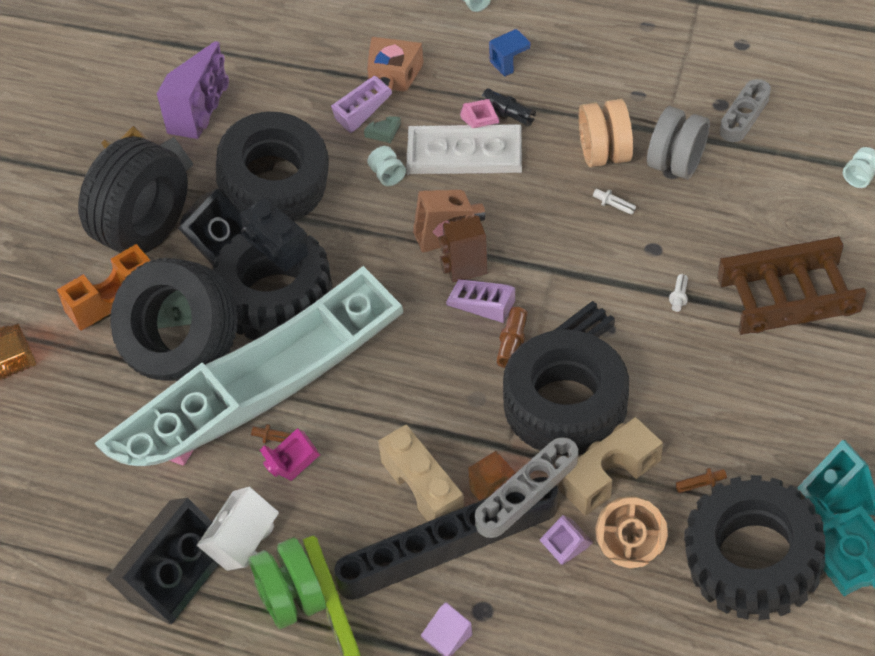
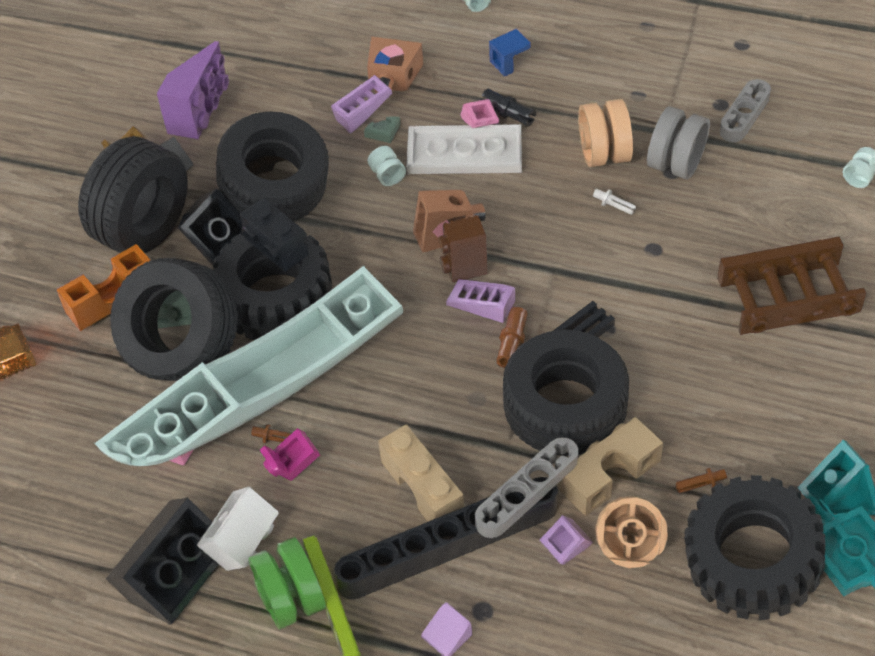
clear orange brick [468,451,515,501] -> none
white piece [669,274,688,312] -> none

